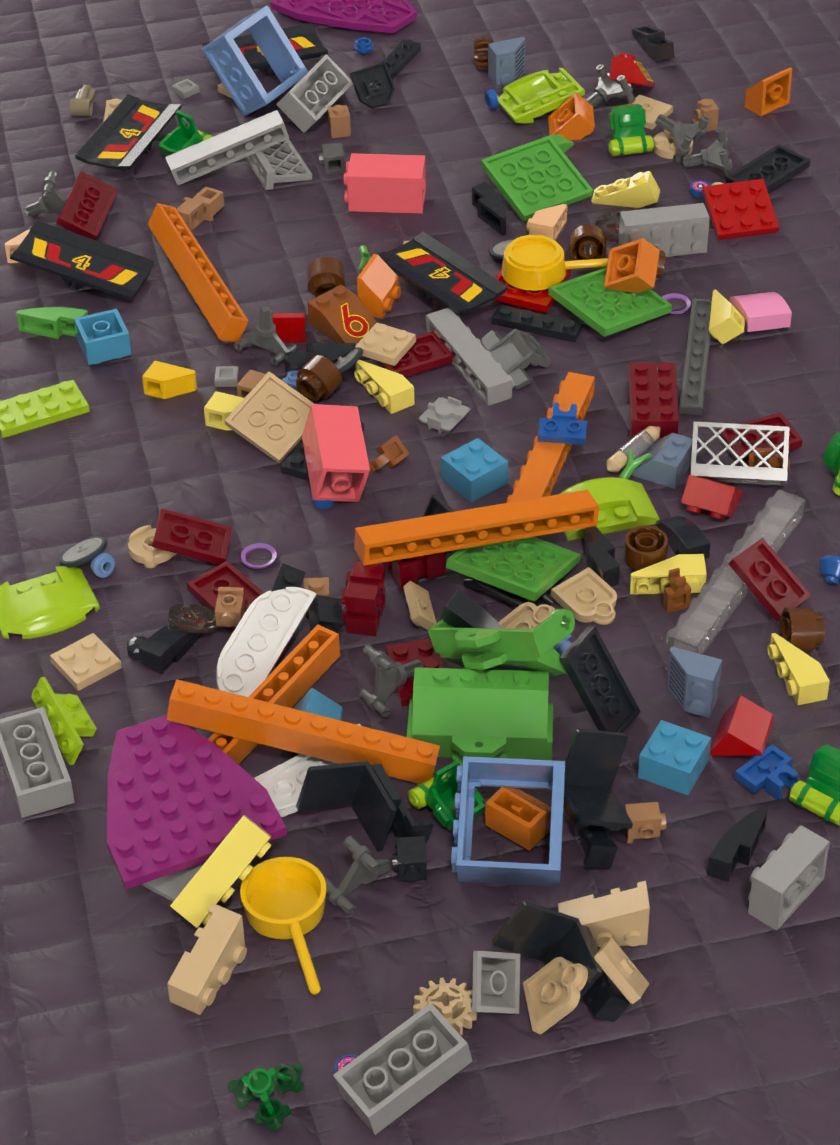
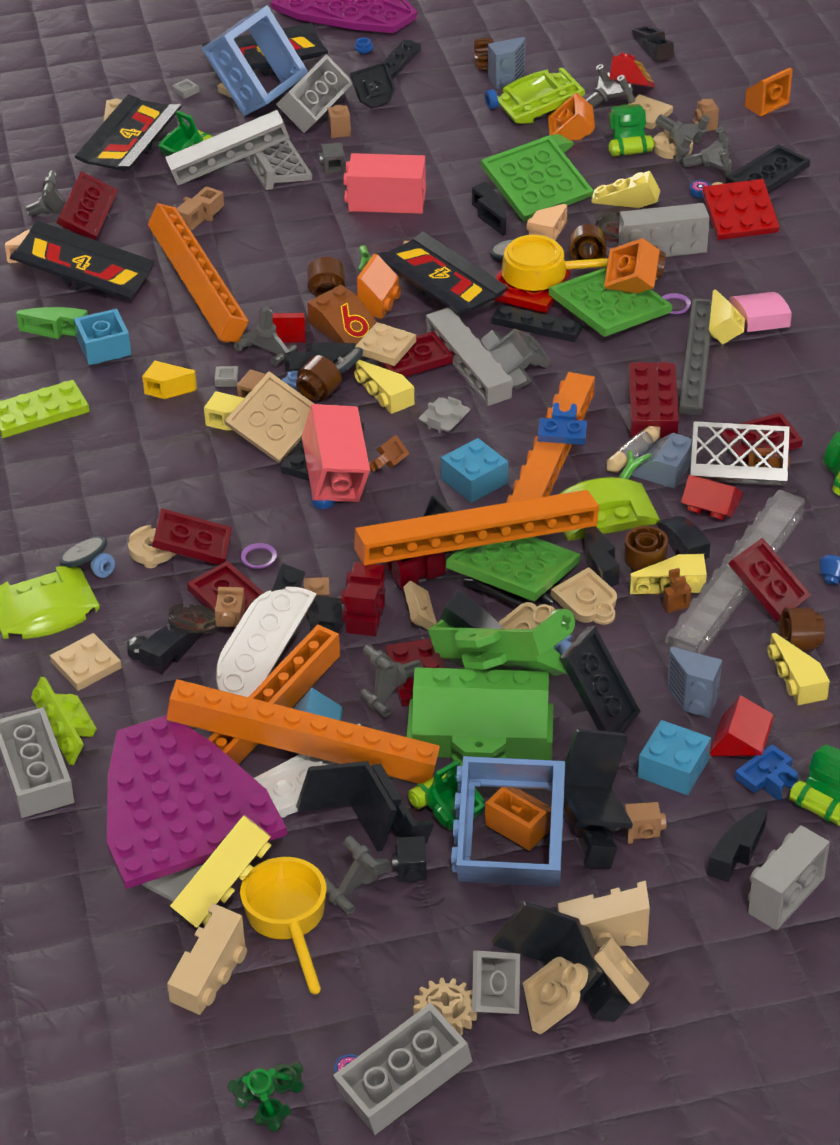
dark tan piece [70,85,96,117] -> none

